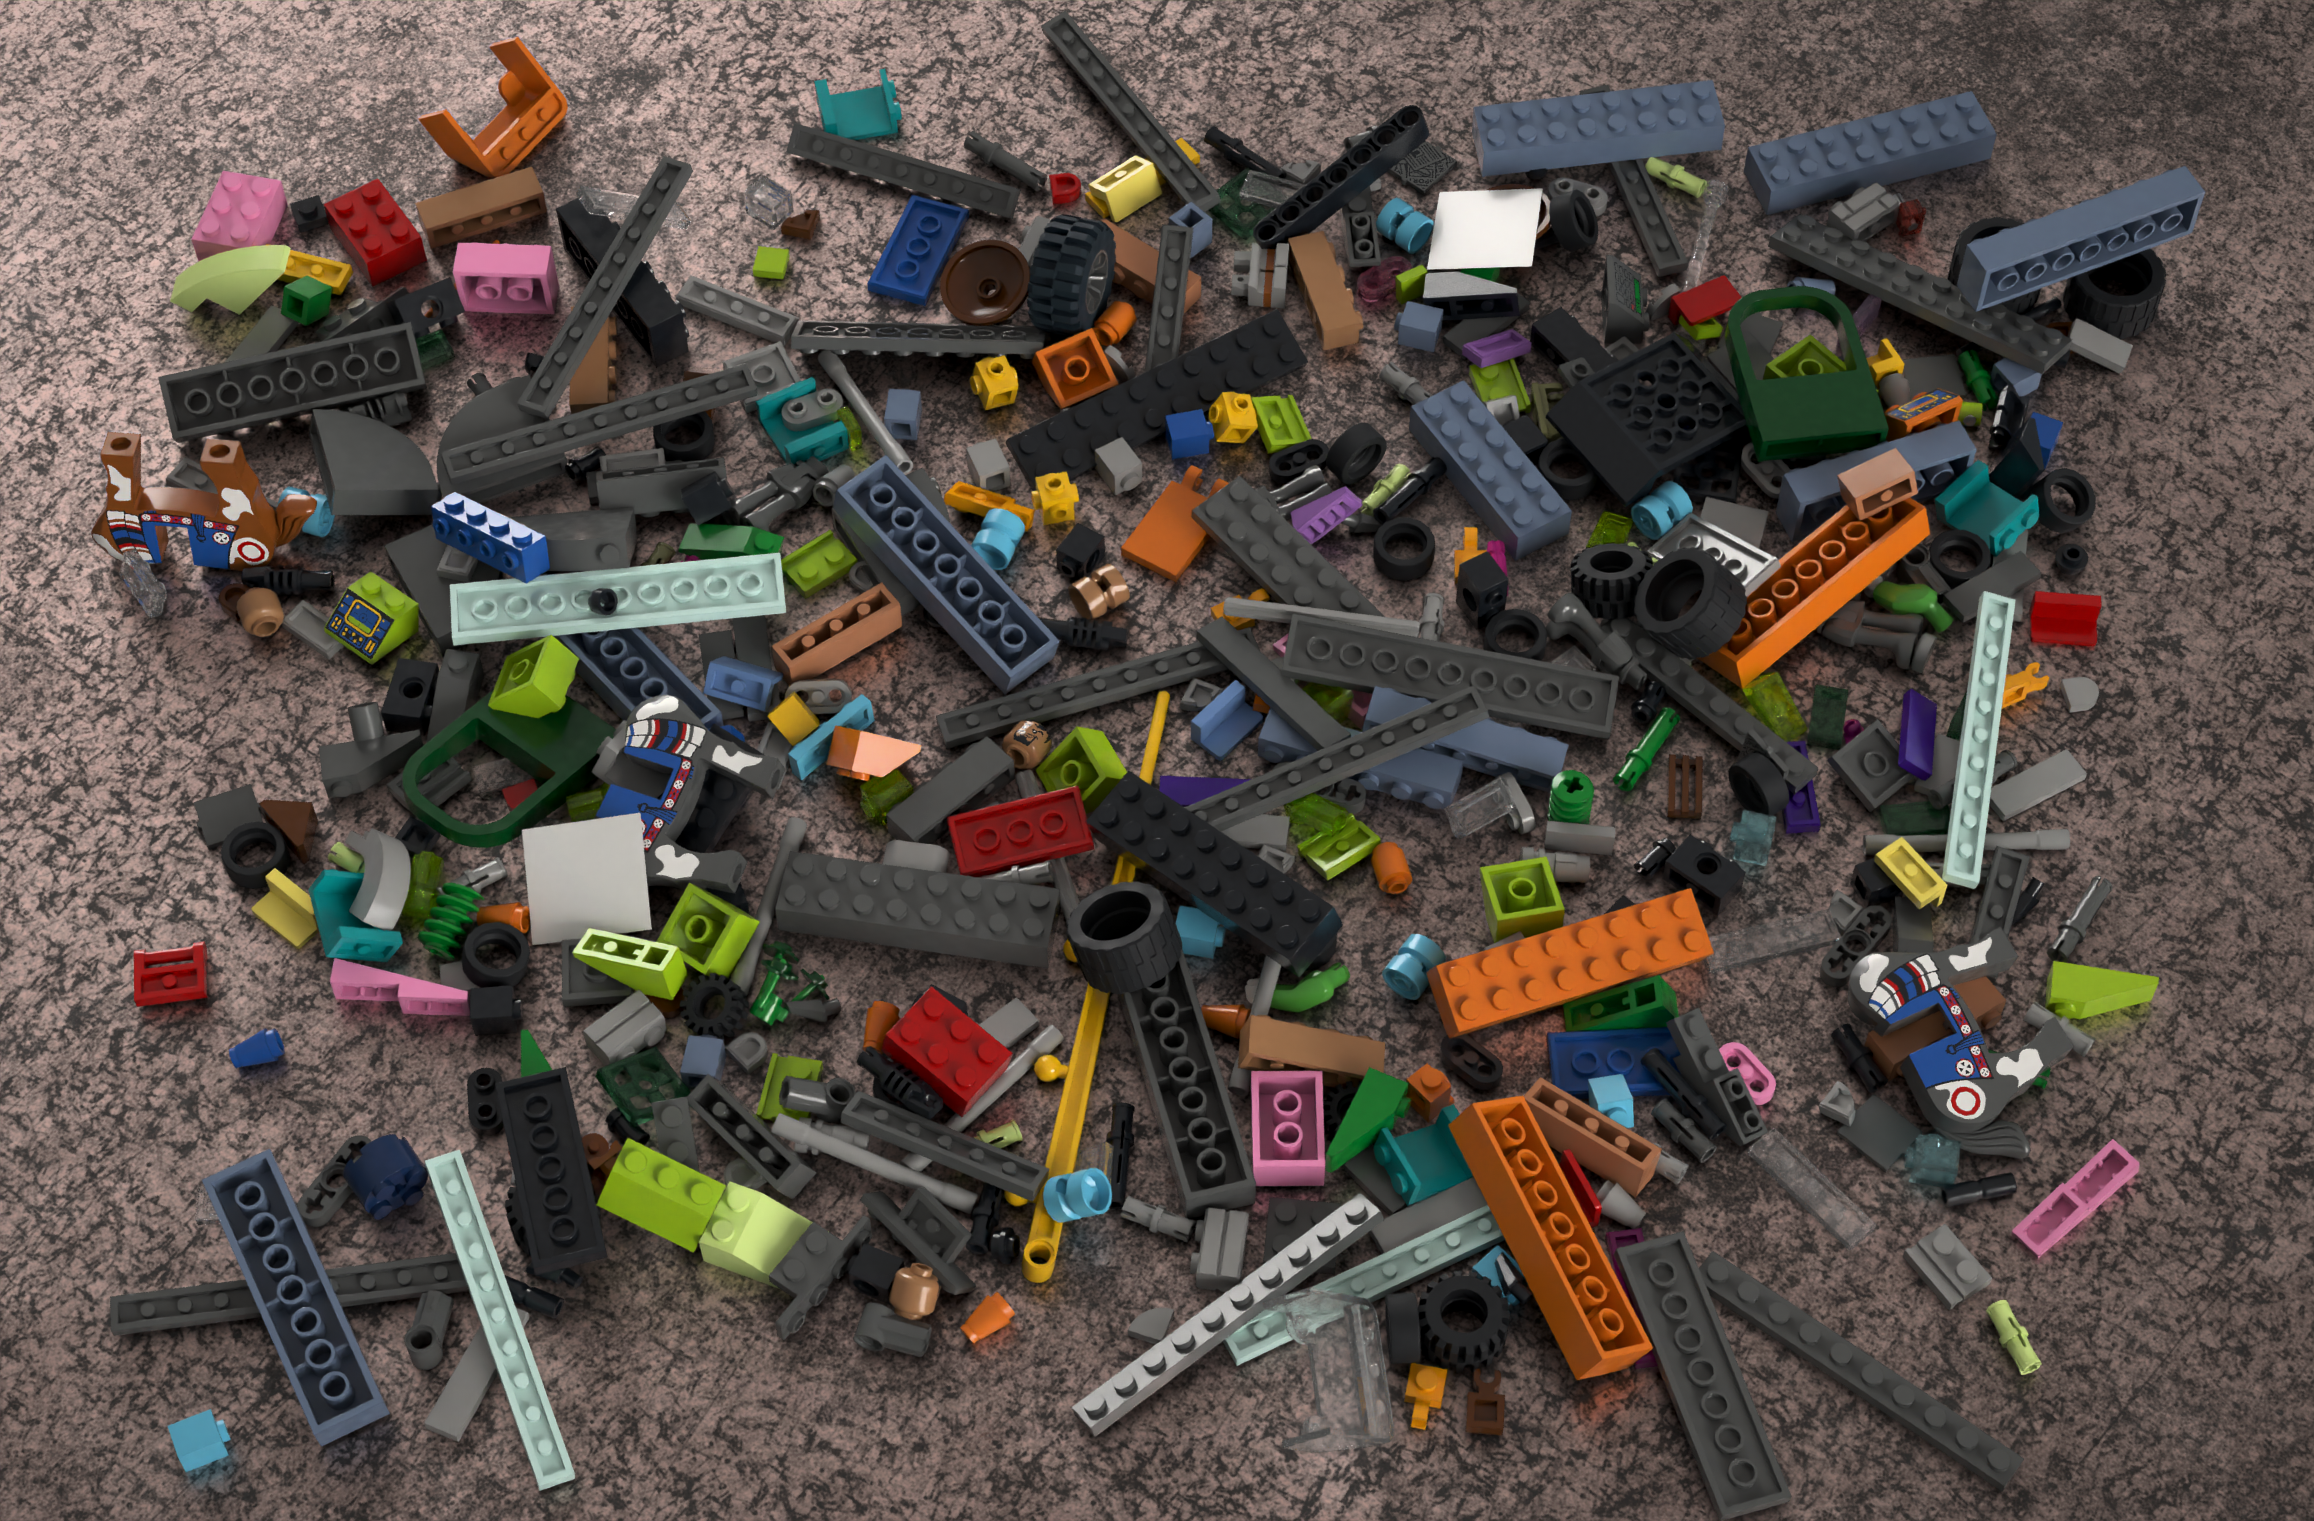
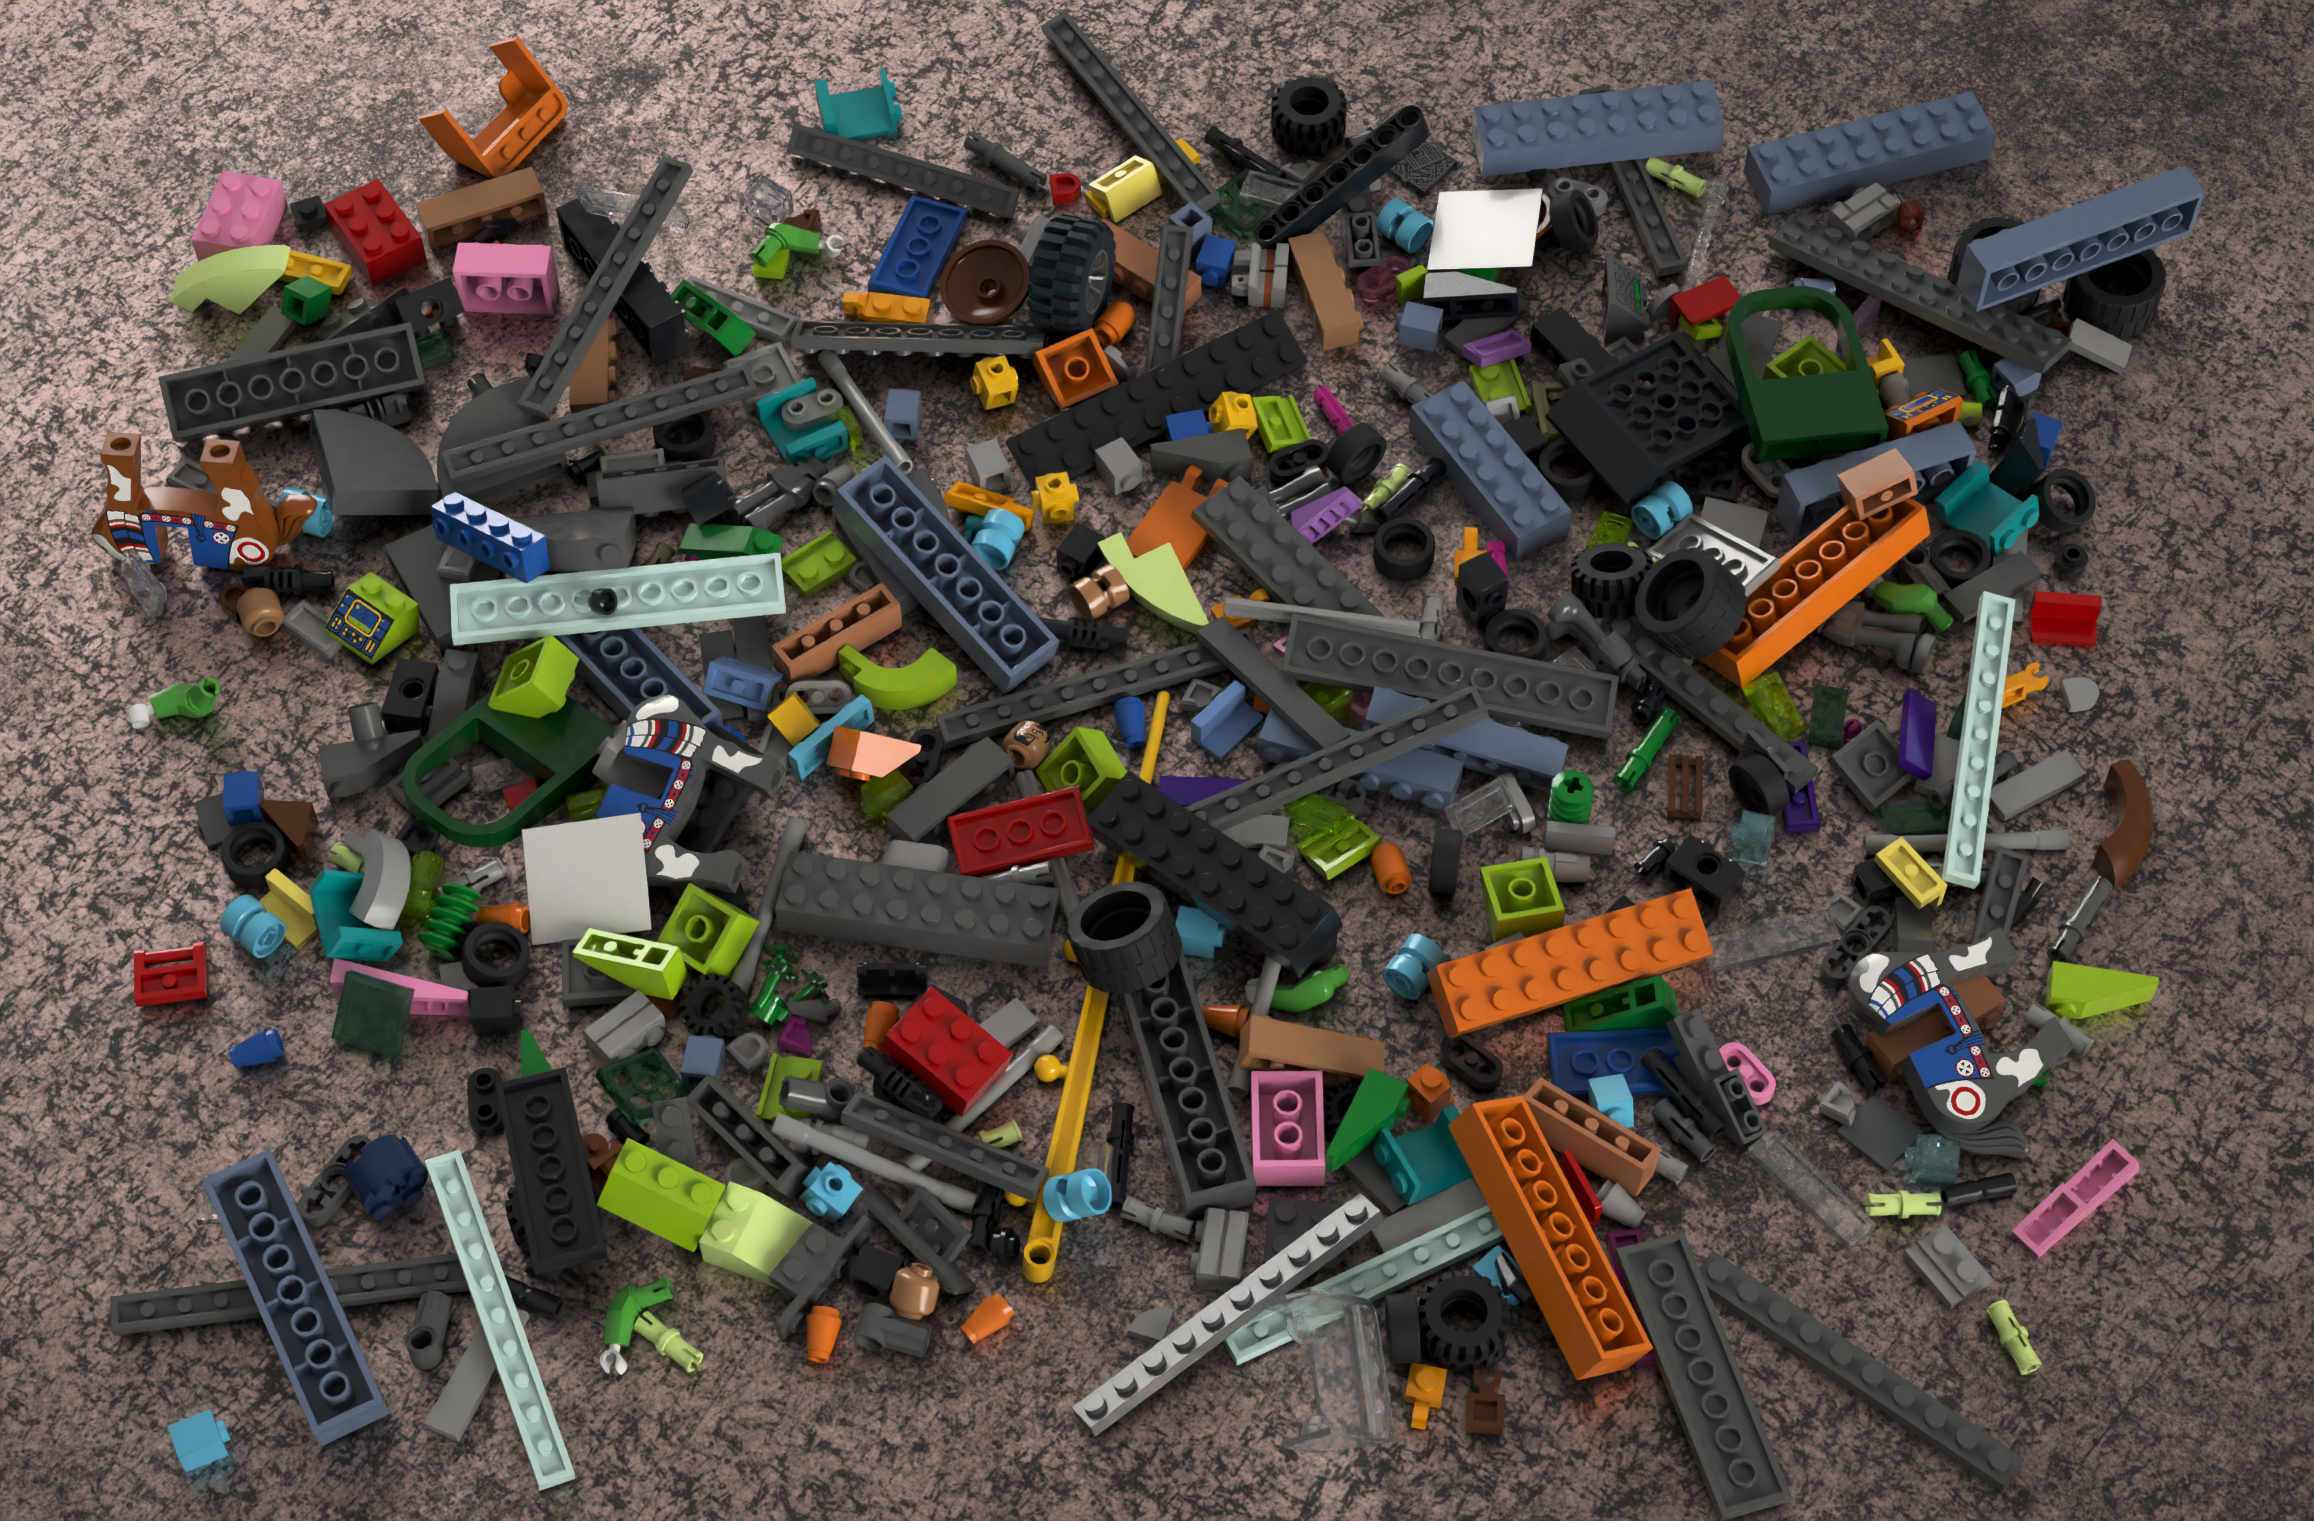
none -> bright green arm [129,677,220,729]
none -> medium azure wheel [220,894,287,958]
none -> blue brick [223,770,264,826]
none -> clear green tile [331,970,415,1058]
none -> black bar [473,218,521,243]
none -> bright green arm [600,1276,674,1375]
none -> yellowish green pin [633,1311,703,1373]
none -> green slope [670,279,756,357]
none -> bright green arm [750,223,843,267]
none -> magenta tile [777,1014,812,1059]
none -> medium azure brick [800,1162,863,1224]
none -> orange cone [806,1306,842,1363]
none -> lime arch [838,644,957,710]
none -> light orange hinge [842,292,931,323]
none -> black hinge [857,961,928,995]
none -> black plate [900,729,944,791]
none -> teal hand [963,515,985,543]
none -> yellowish green slope [1098,532,1209,634]
none -> blue cone [1113,697,1145,749]
none -> dark grey slope [1150,428,1252,482]
none -> blue brick [1196,235,1236,289]
none -> black tyre [1271,75,1347,156]
none -> dark pink axle [1313,385,1355,435]
none -> black tyre [1428,828,1463,894]
none -> yellowish green pin [1865,1190,1941,1219]
none -> reddish brown brick [2092,760,2153,890]

